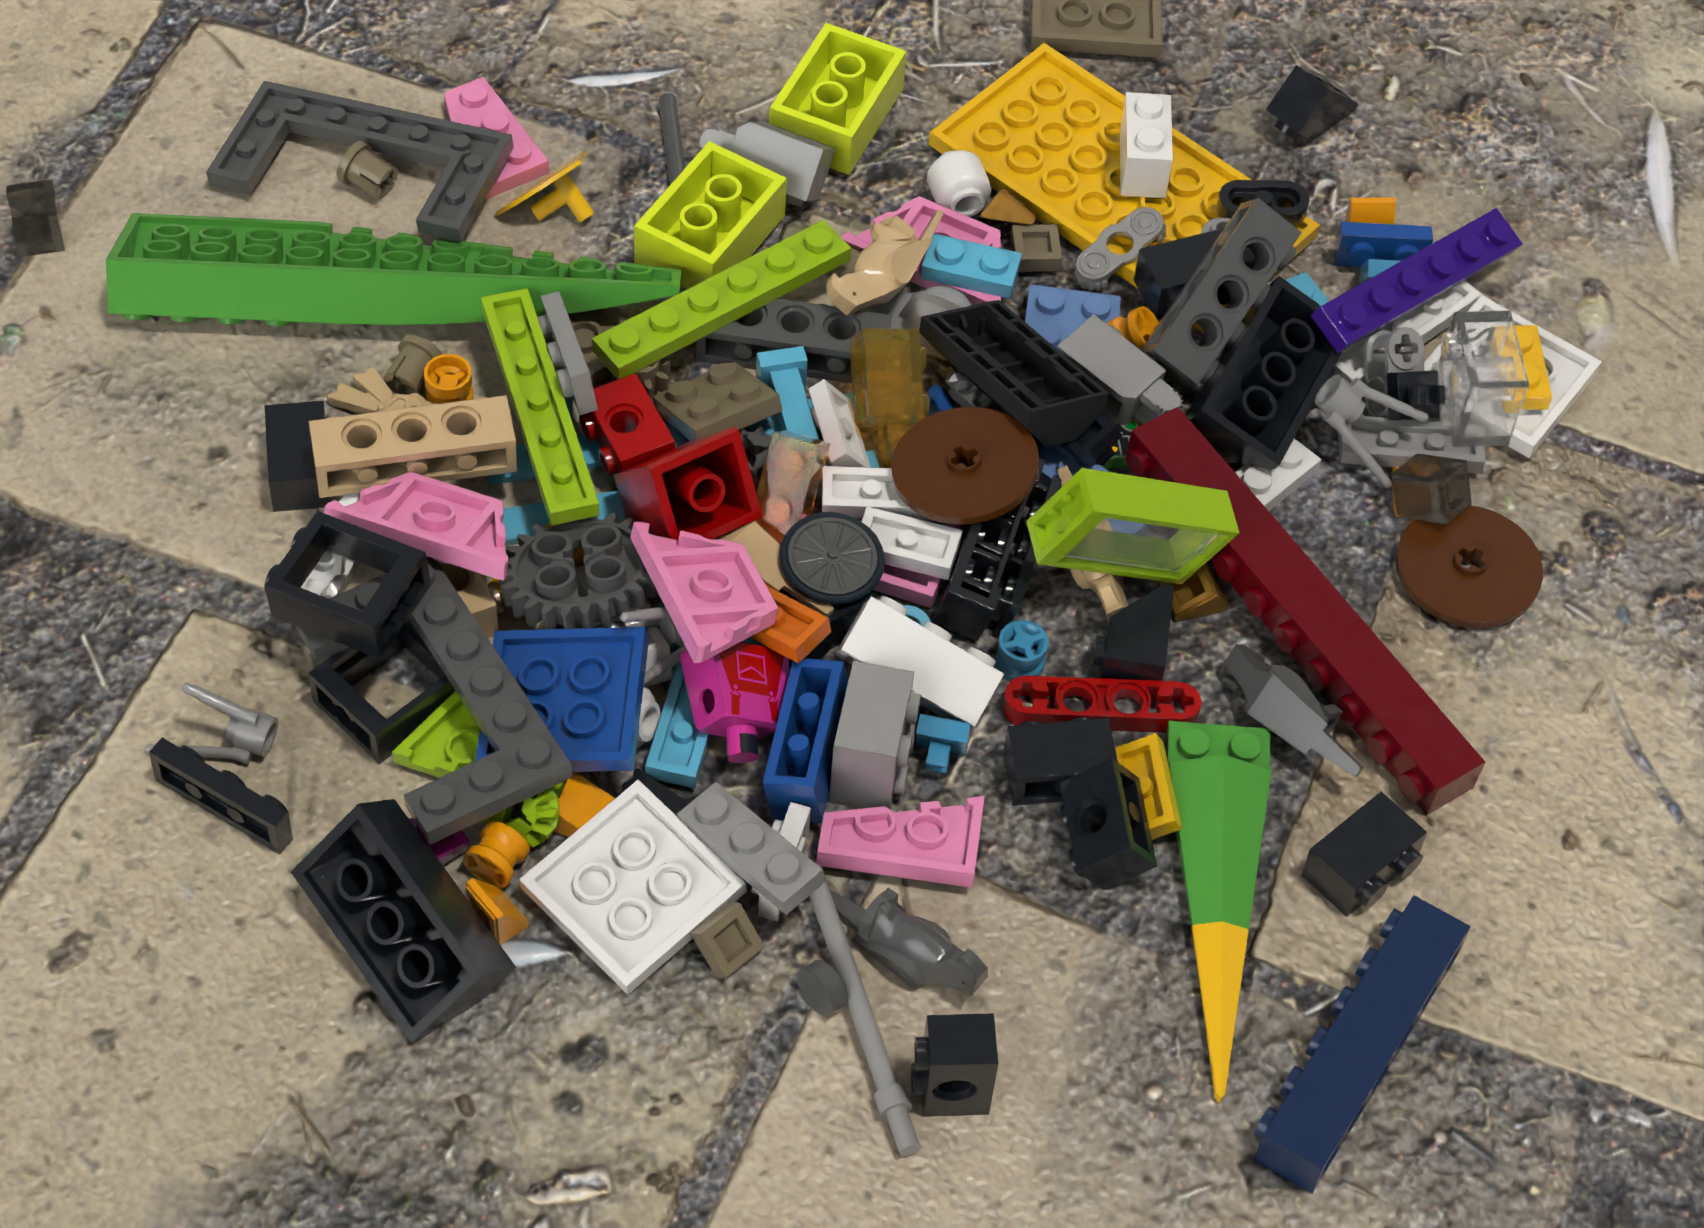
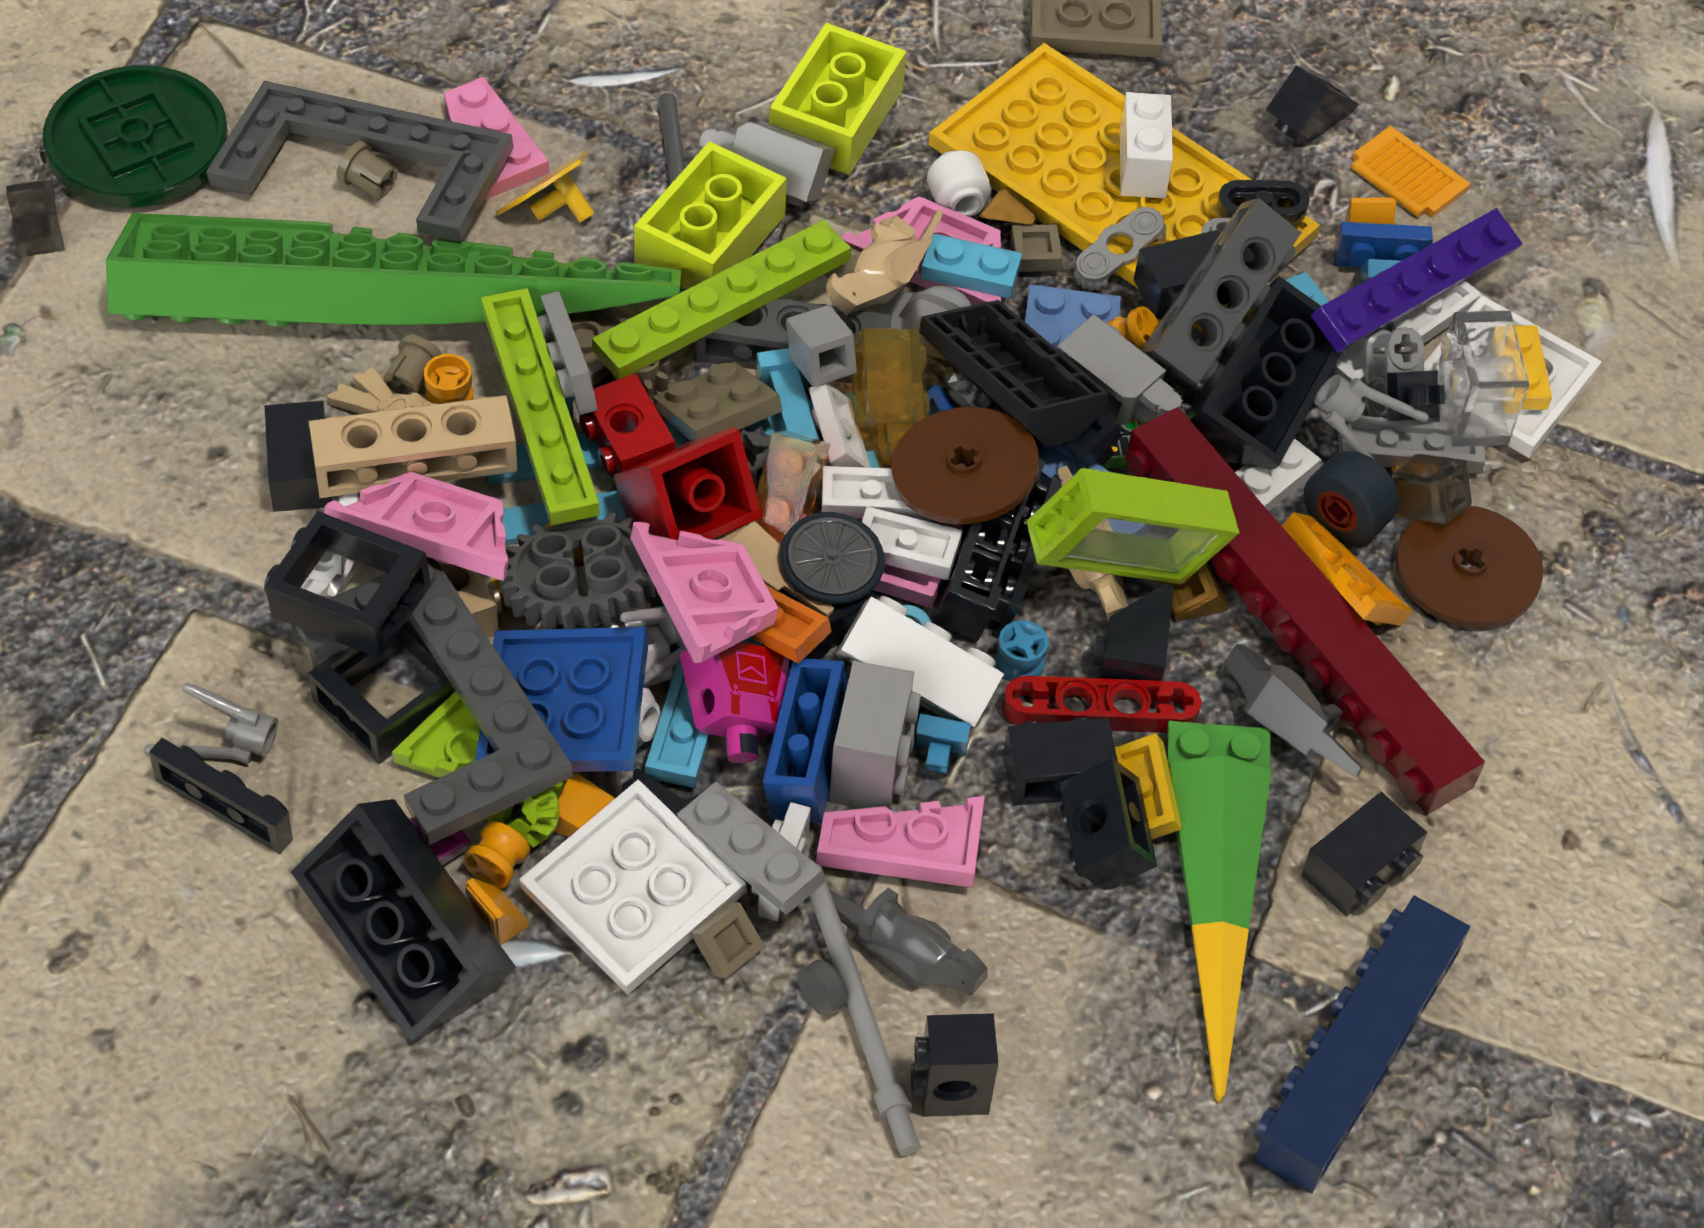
none -> dark green plate [43,65,228,208]
none -> light grey brick [786,304,857,387]
none -> light orange wing [1282,512,1414,626]
none -> black wheel [1303,451,1399,546]
none -> light orange window [1350,125,1471,218]

